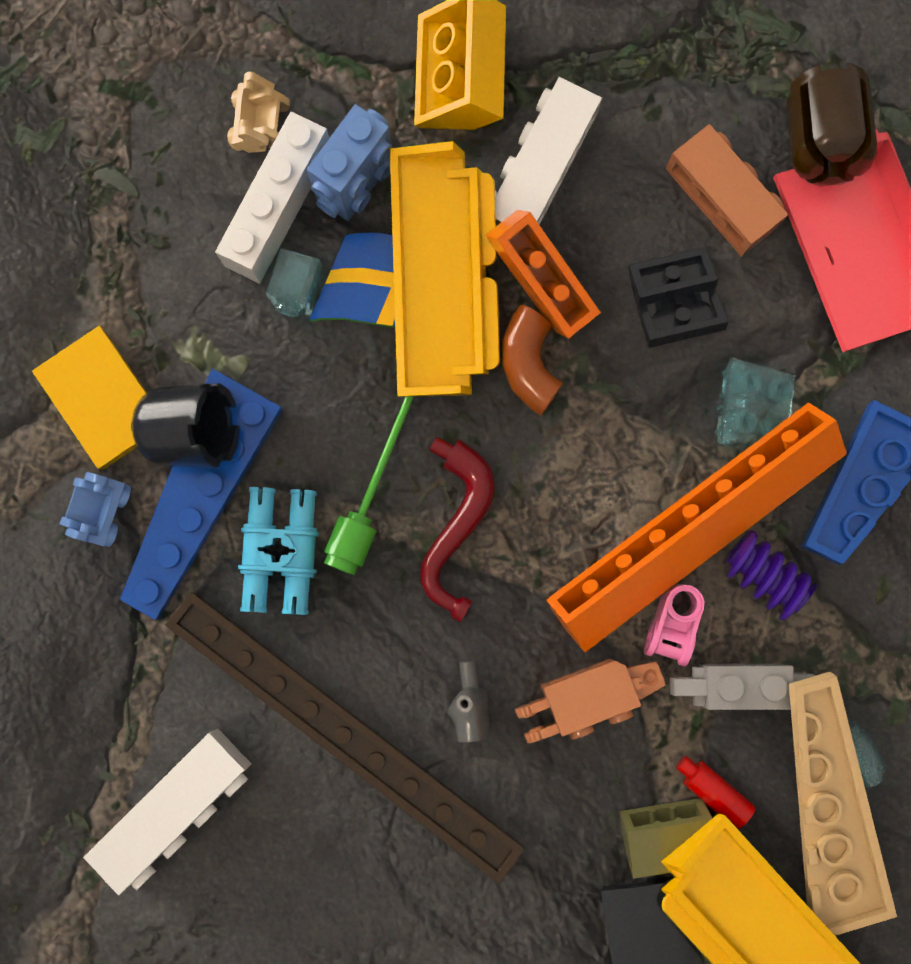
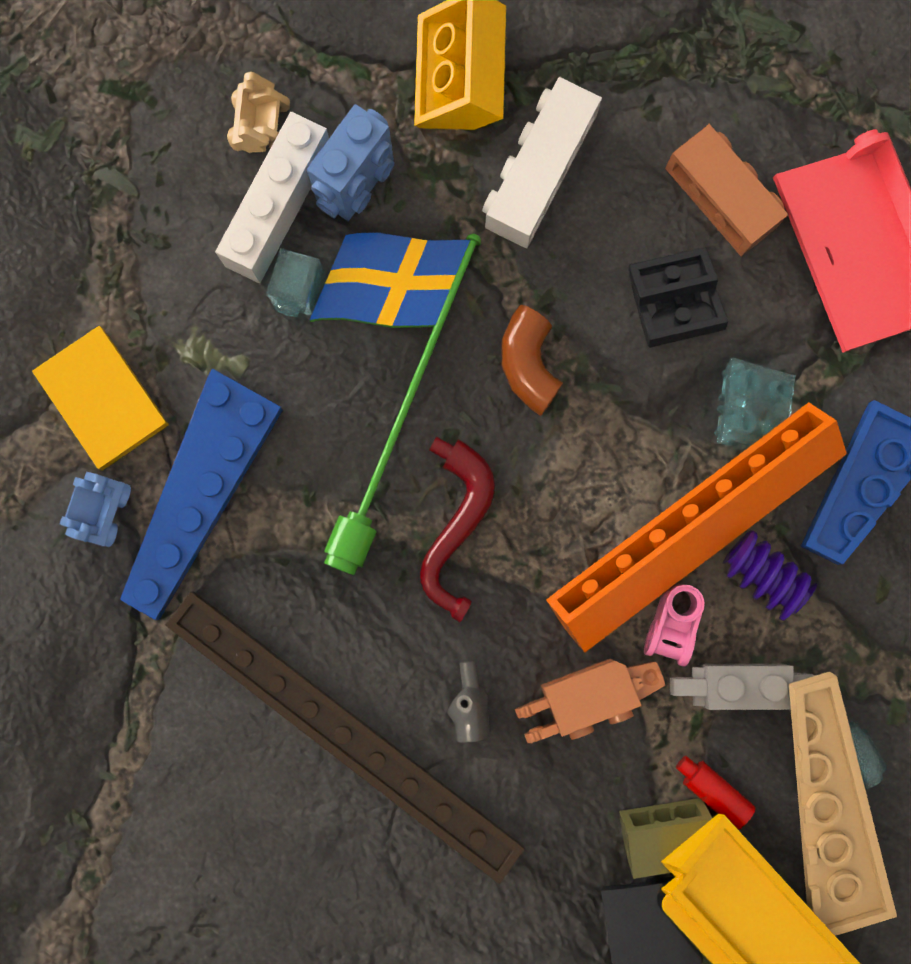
white brick [83,729,252,896] -> none
black cylinder [131,383,240,468] -> none
medium azure pin [238,487,319,615] -> none
yellow slope [390,141,500,397] -> none
orange brick [485,210,601,339] -> none
dark brown cylinder [787,63,877,186] -> none

